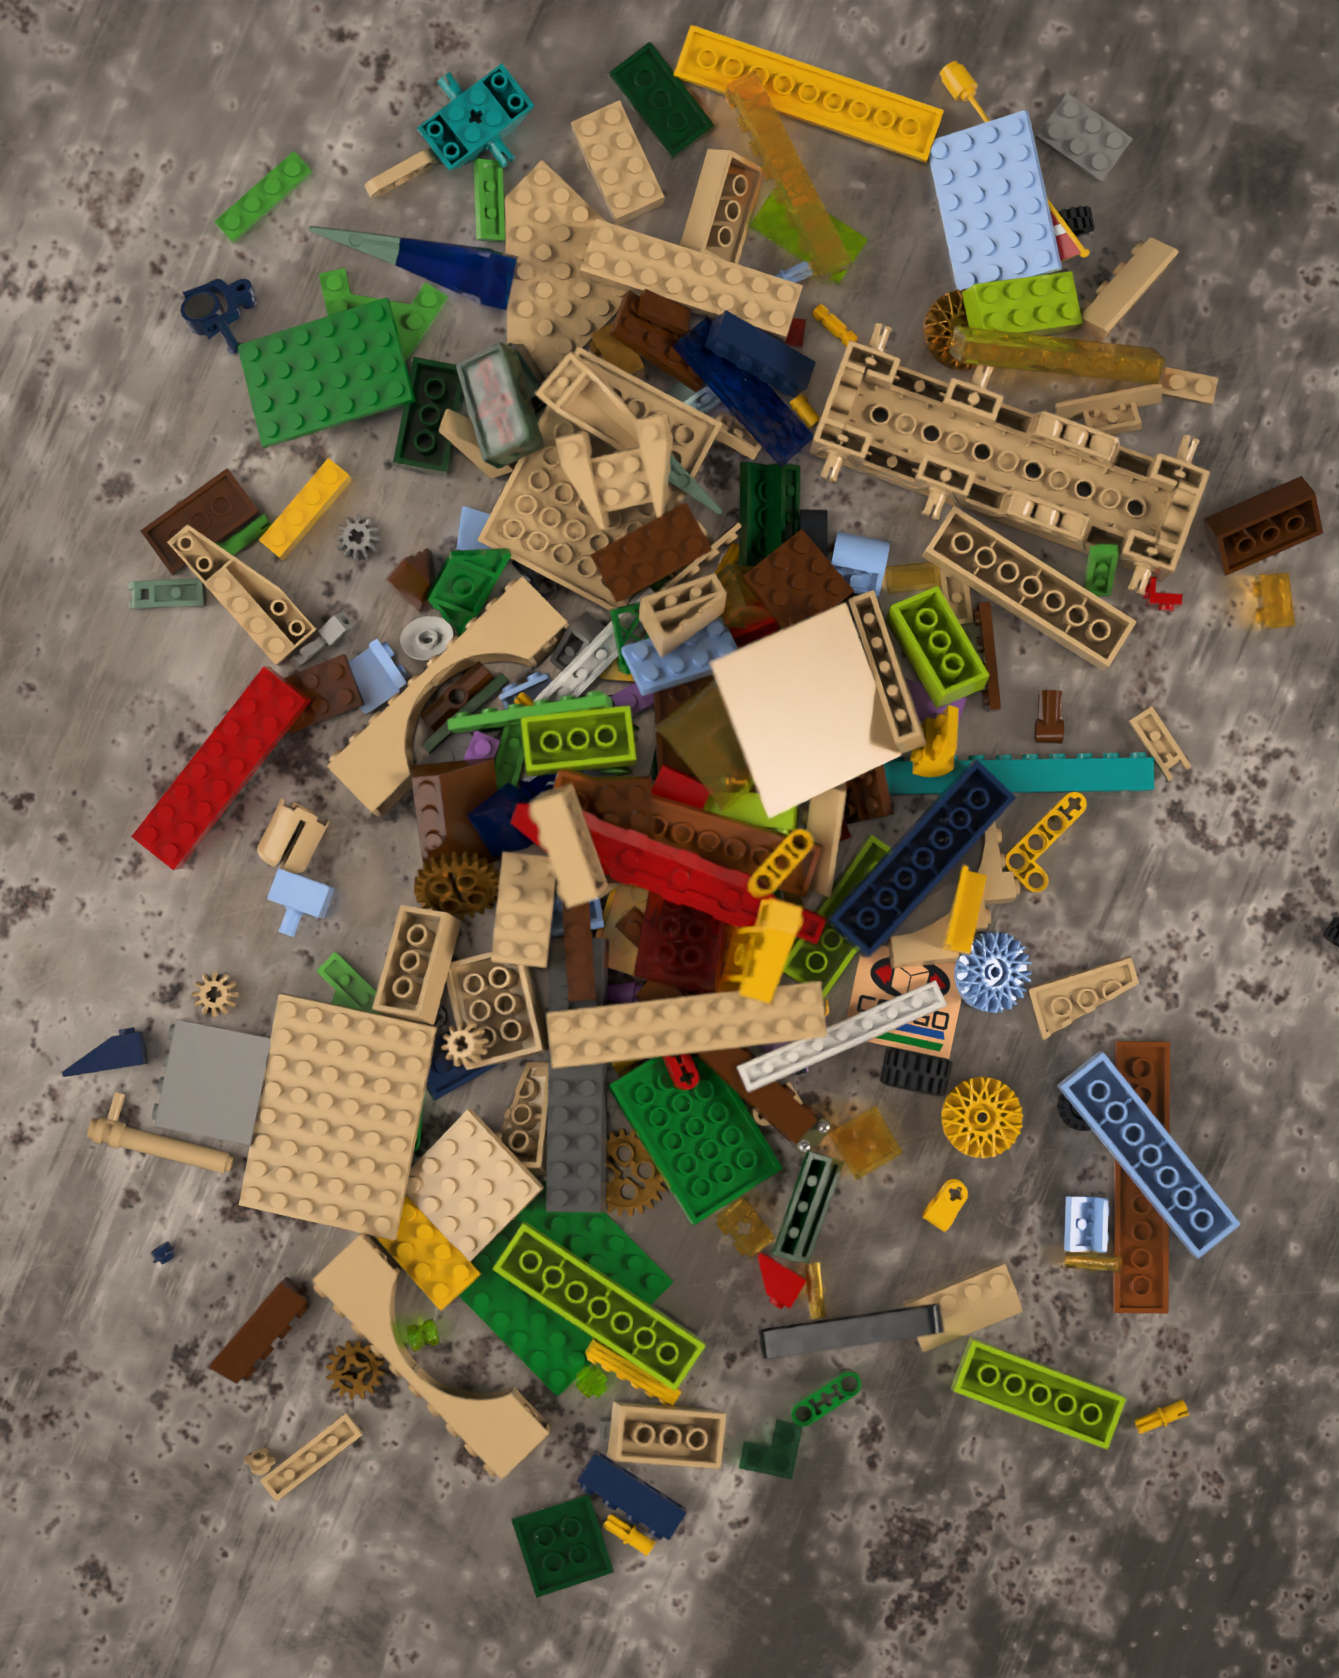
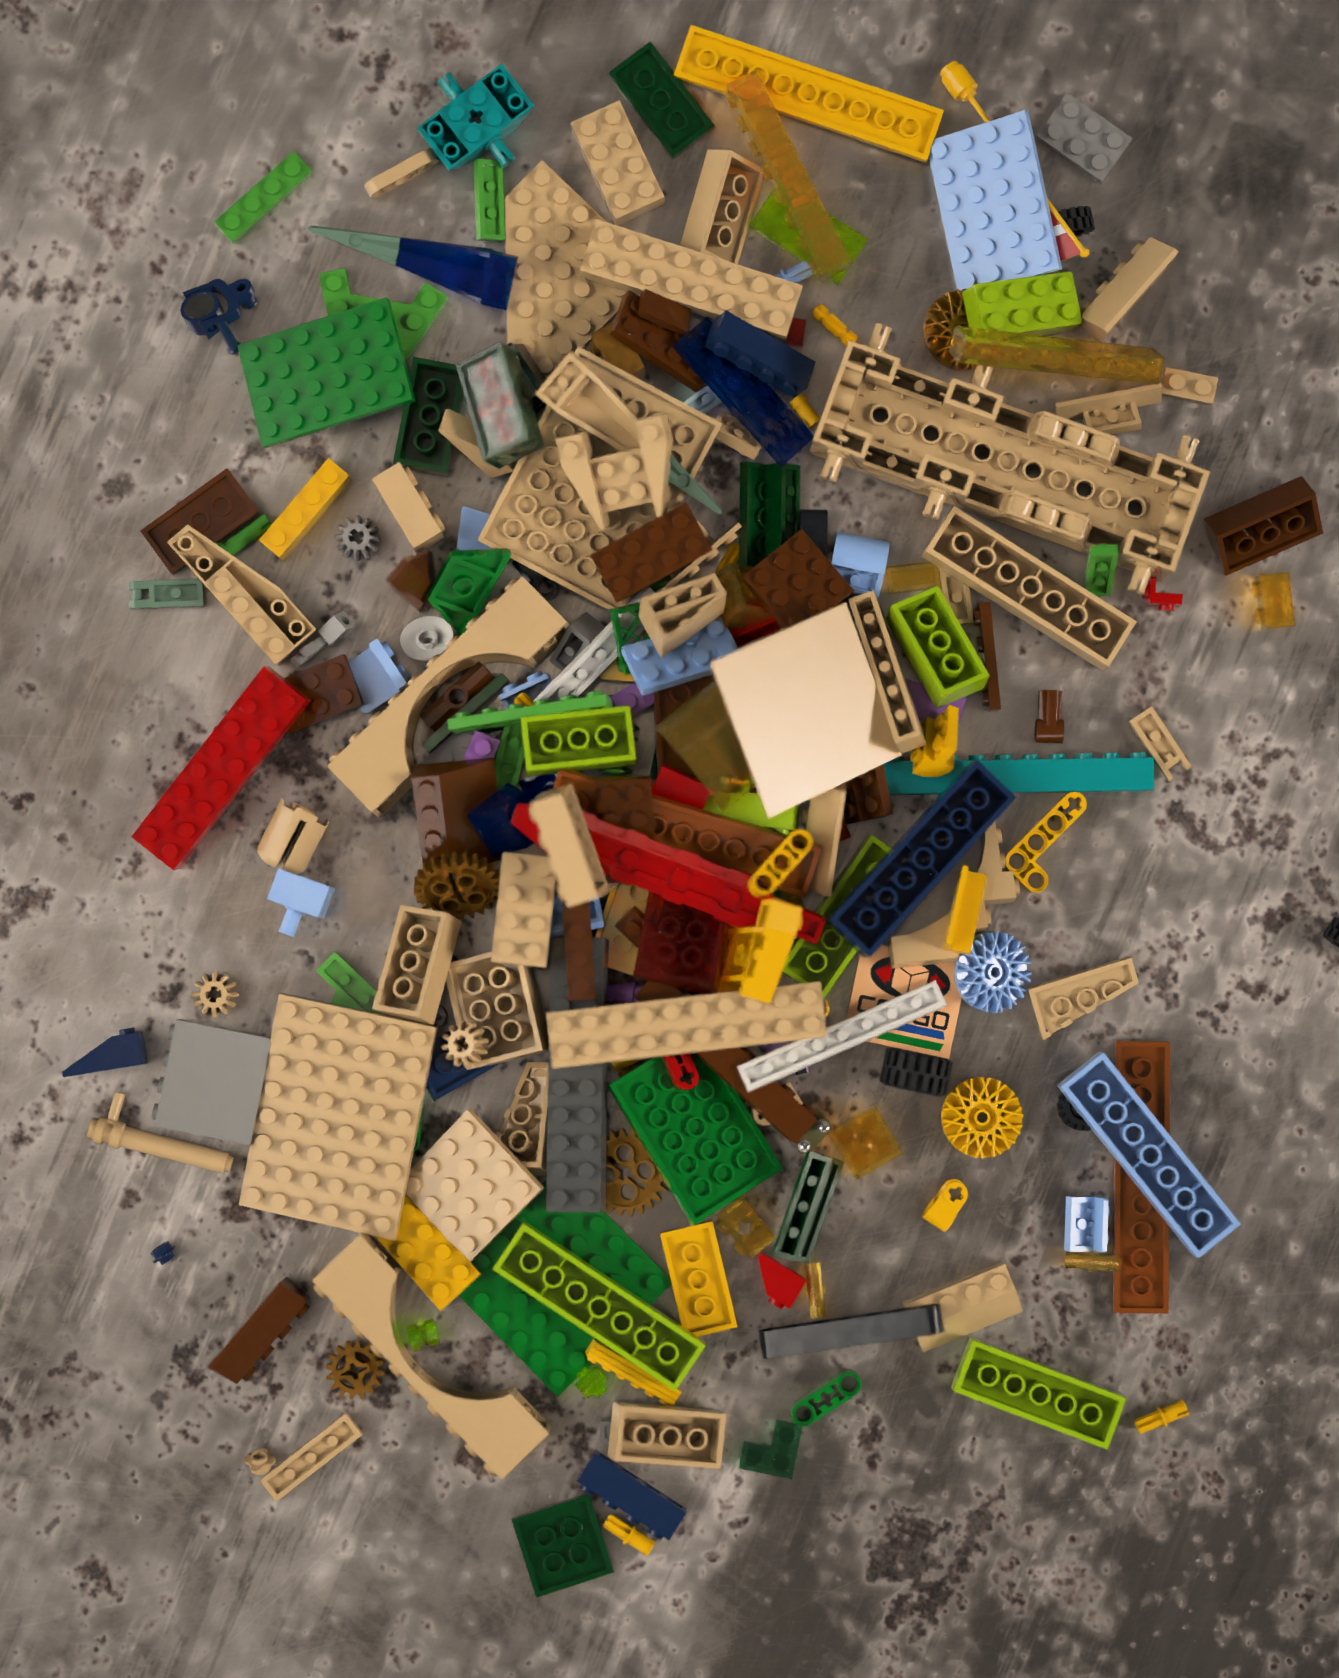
none -> tan brick [372,462,446,553]
none -> yellow plate [660,1220,738,1337]

